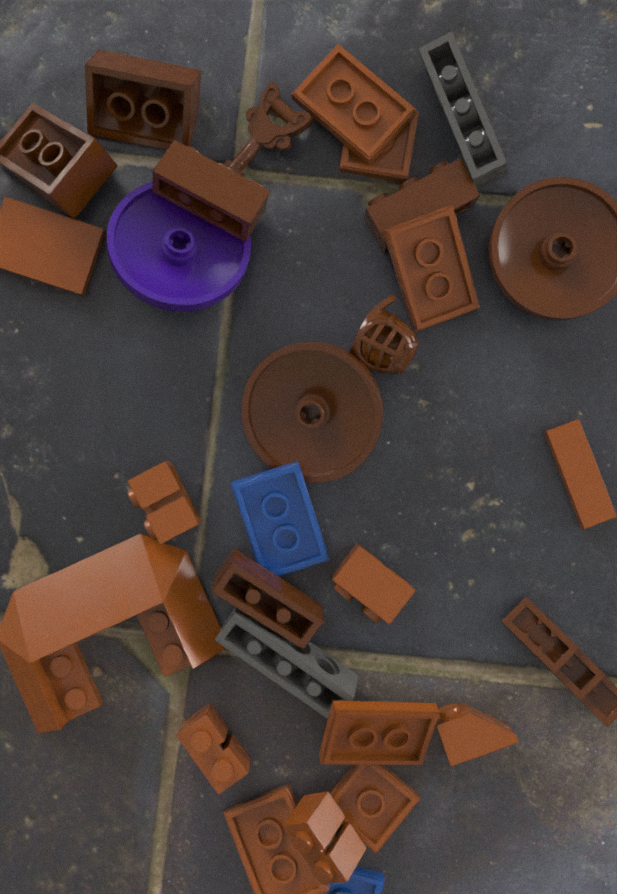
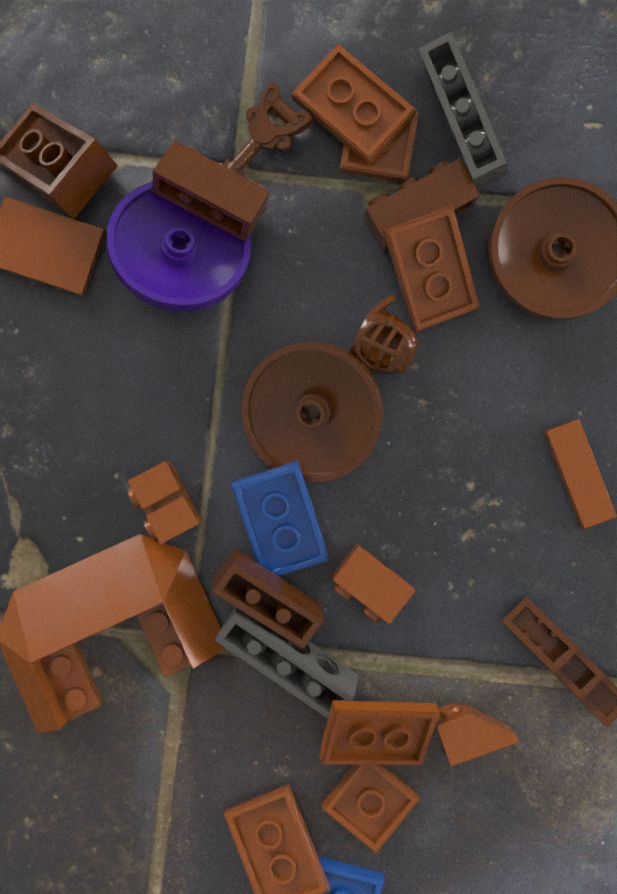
reddish brown slope [85,49,202,150] -> none
dark orange piece [176,702,251,795] -> none
dark orange piece [282,791,366,884] -> none

